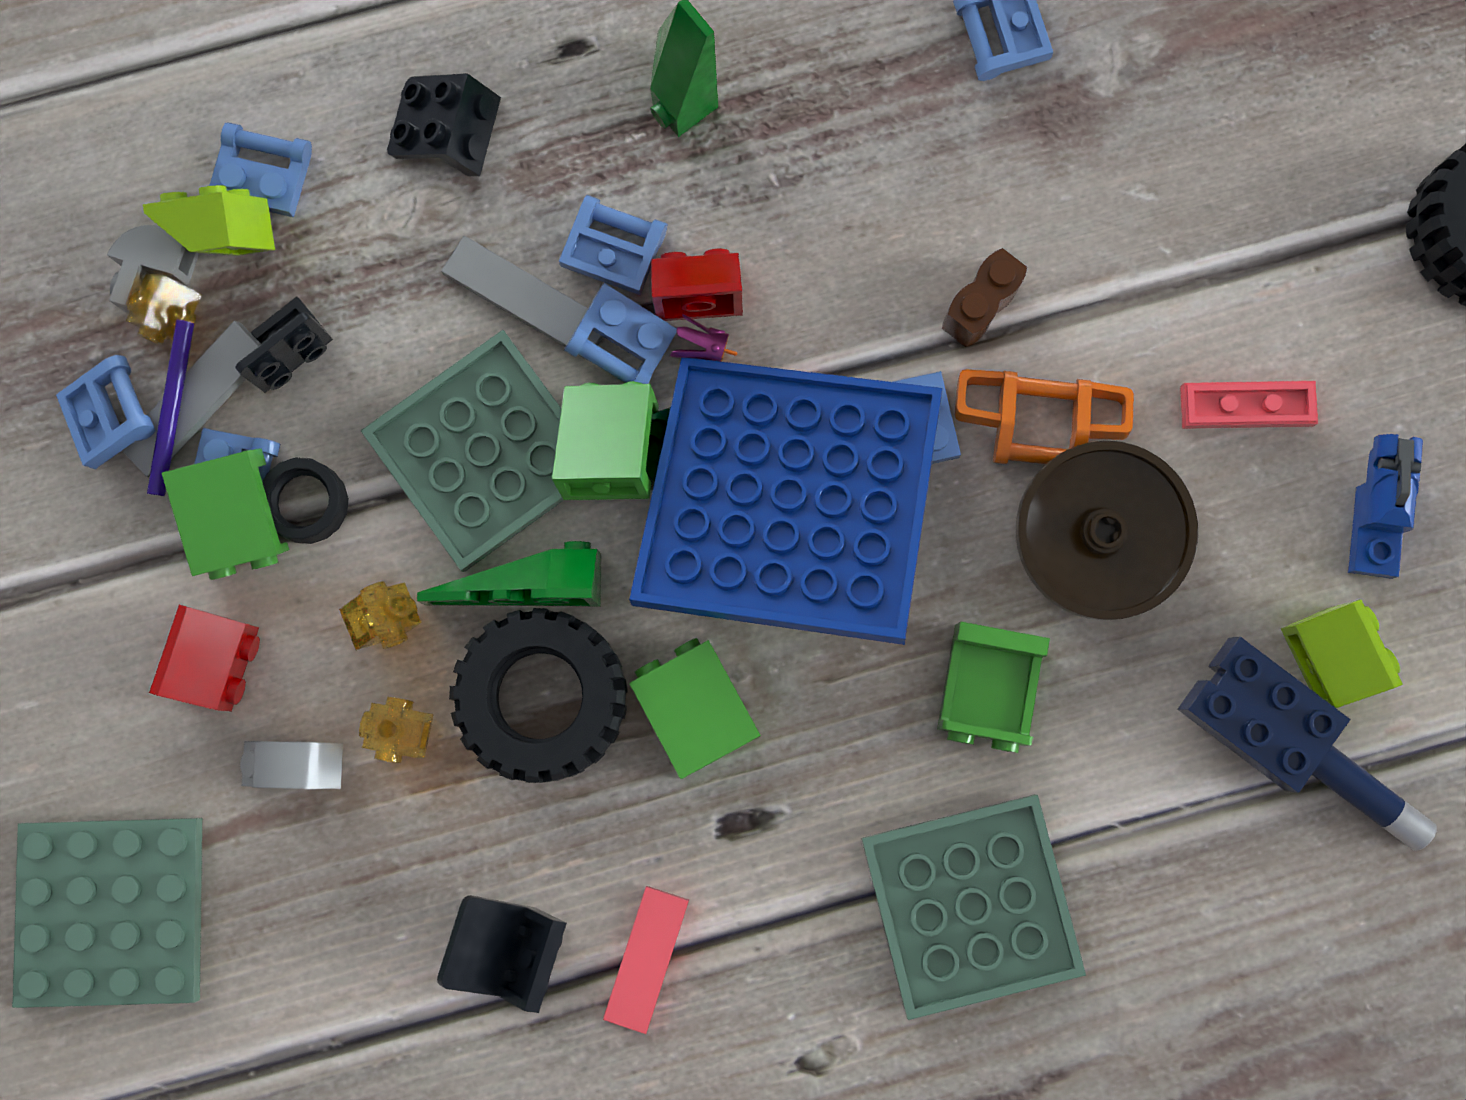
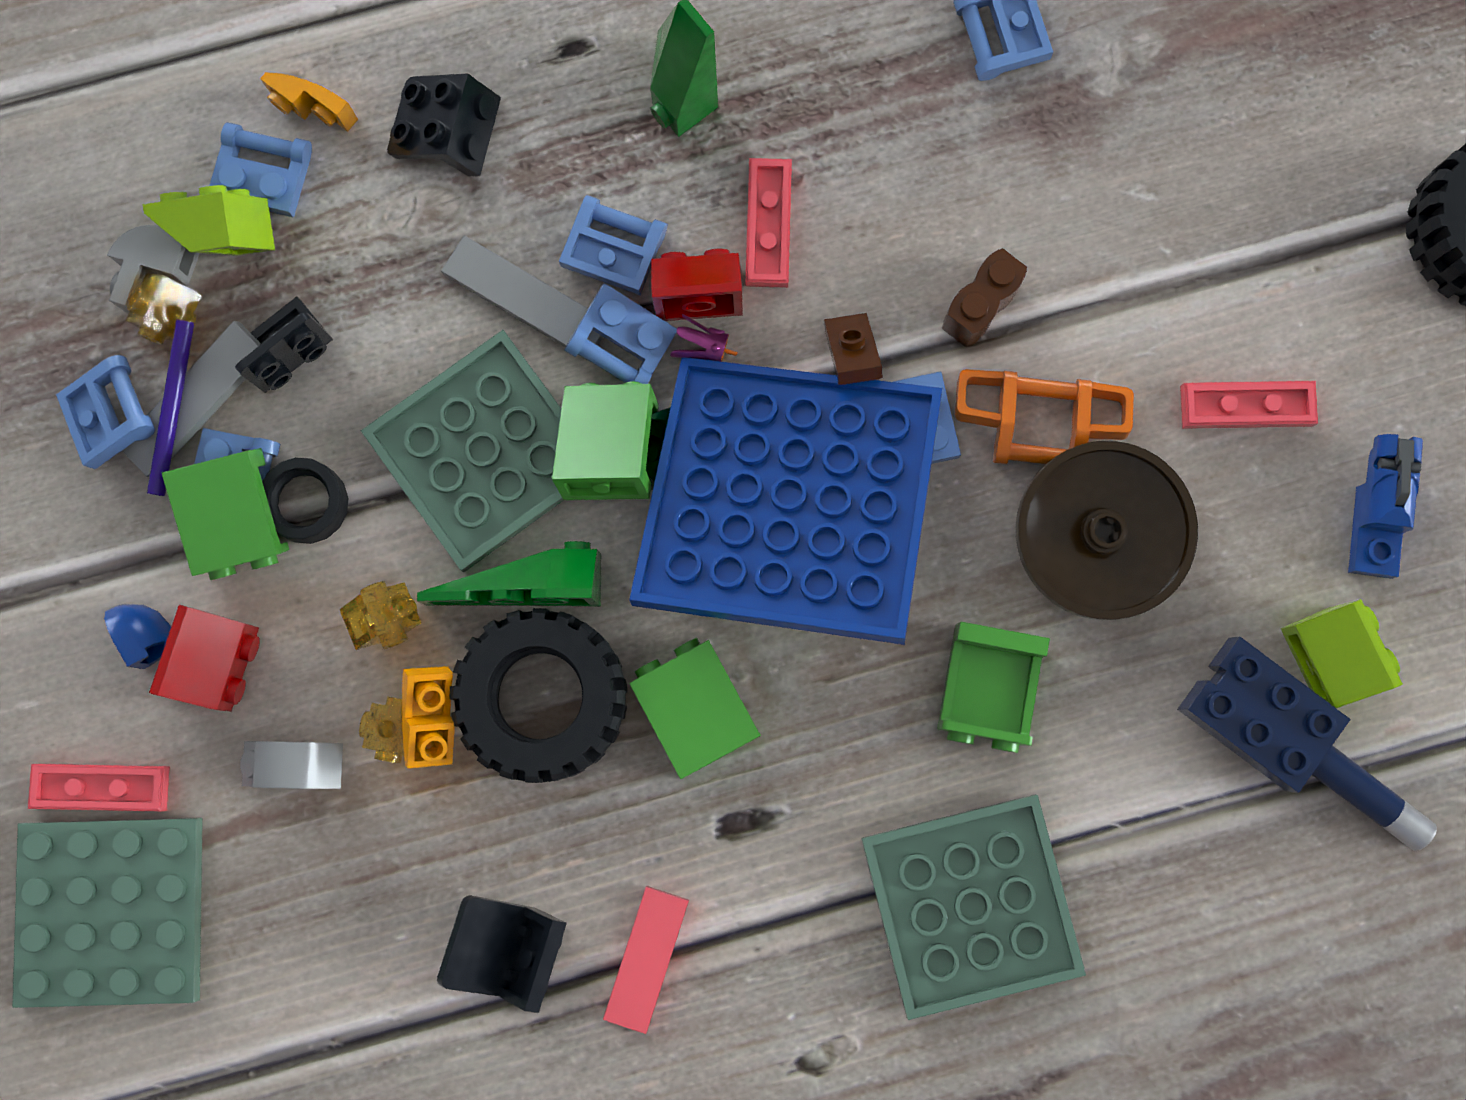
none -> coral tile [28,764,170,812]
none -> blue brick [104,604,171,669]
none -> light orange slope [260,72,358,132]
none -> light orange slope [402,666,455,769]
none -> coral tile [745,158,792,288]
none -> reddish brown plate [824,313,883,385]

